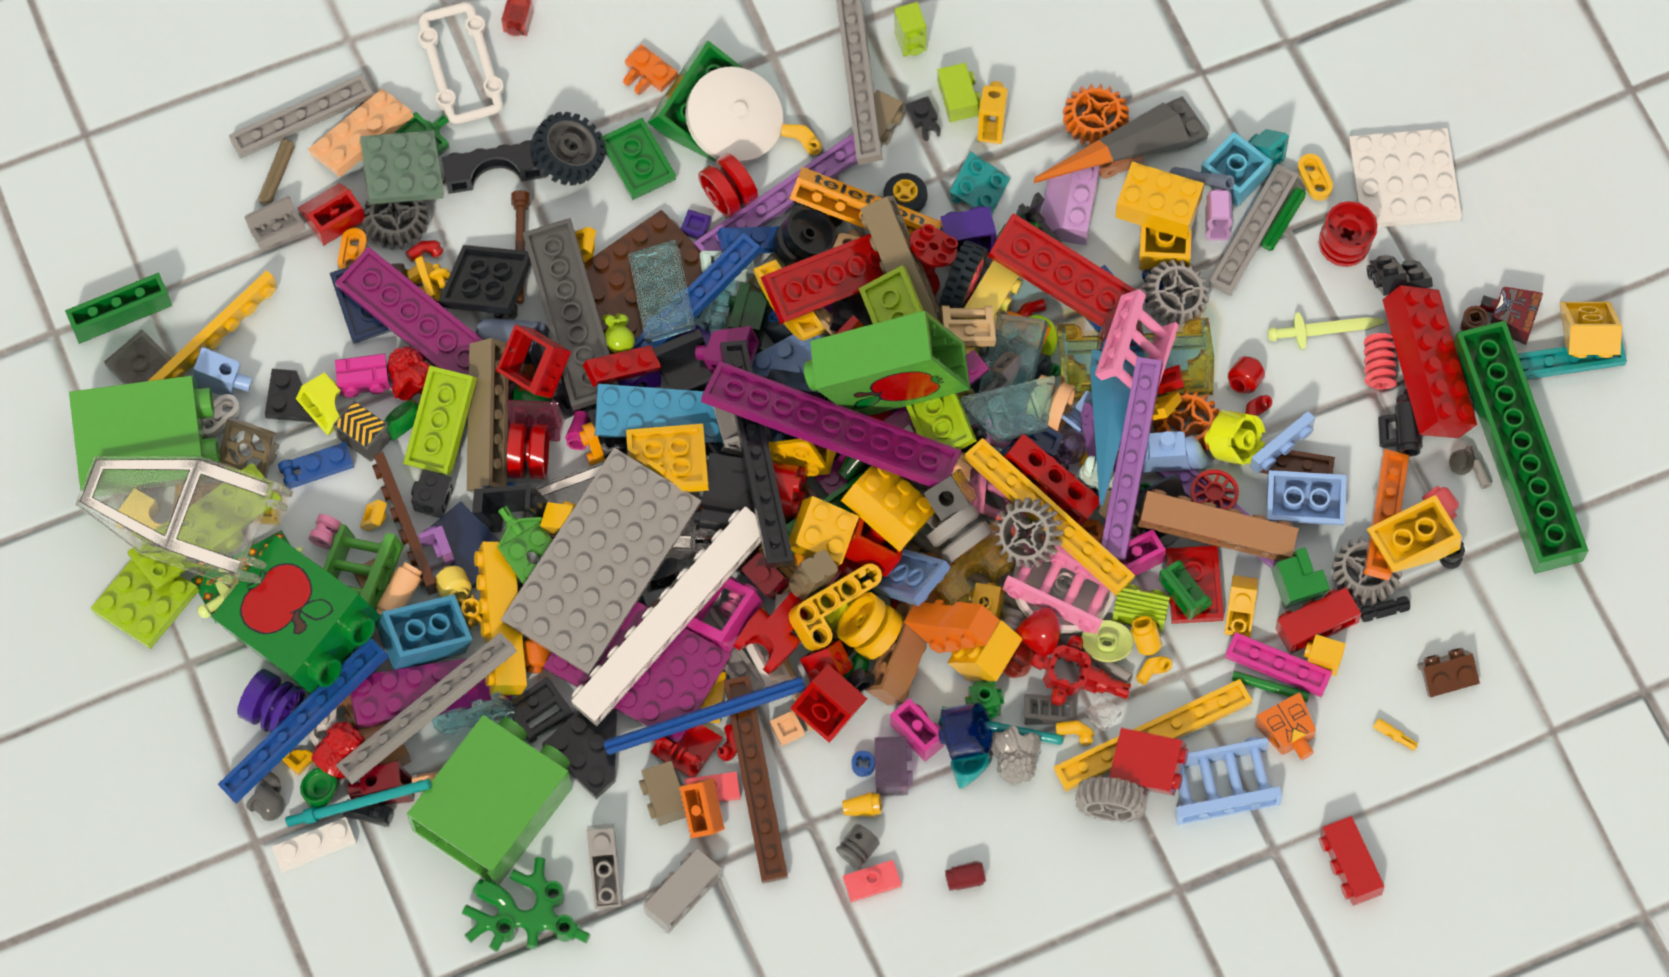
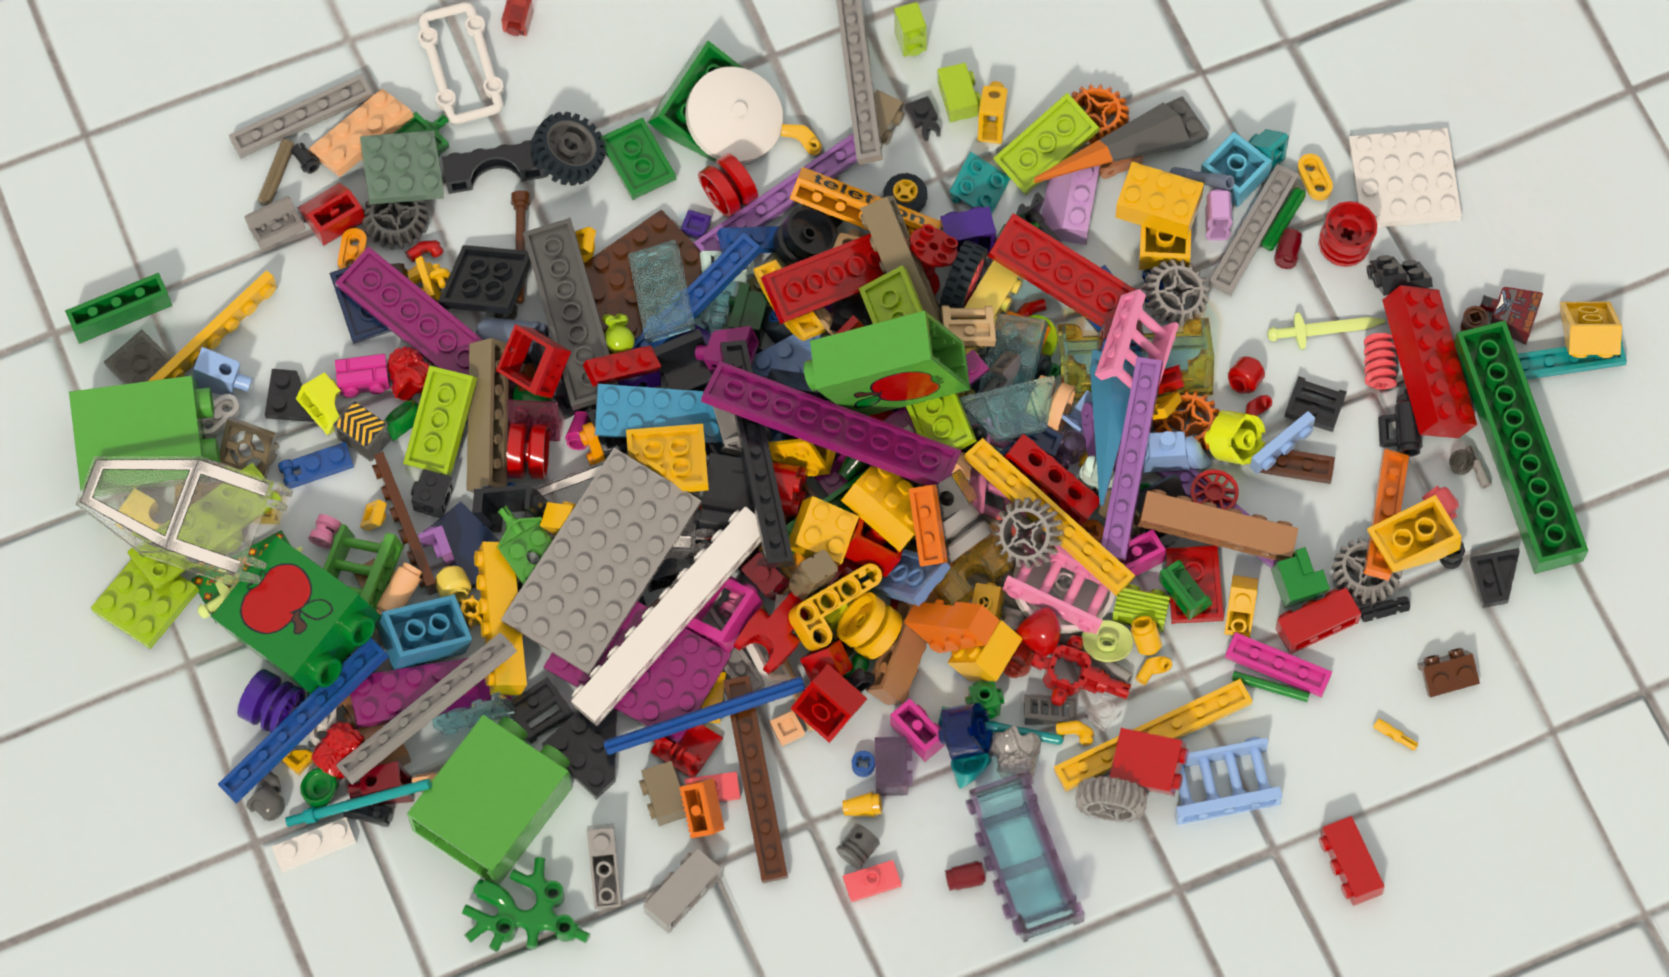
orange head [523,637,551,673] -> none
orange hinge [622,44,678,95] -> none
red arm [717,724,737,761] -> none
orange torso [1255,692,1316,760] -> none
light blue slope [1266,470,1347,526] -> none
yellow brick [1304,635,1346,676] -> none
none -> black pin [291,142,319,174]
none -> orange plate [908,485,948,567]
none -> clear light blue windscreen [965,770,1085,943]
none -> lime plate [993,92,1100,195]
none -> dark red piece [1274,229,1302,269]
none -> black plate [1284,376,1347,432]
none -> black wing [1469,548,1520,608]

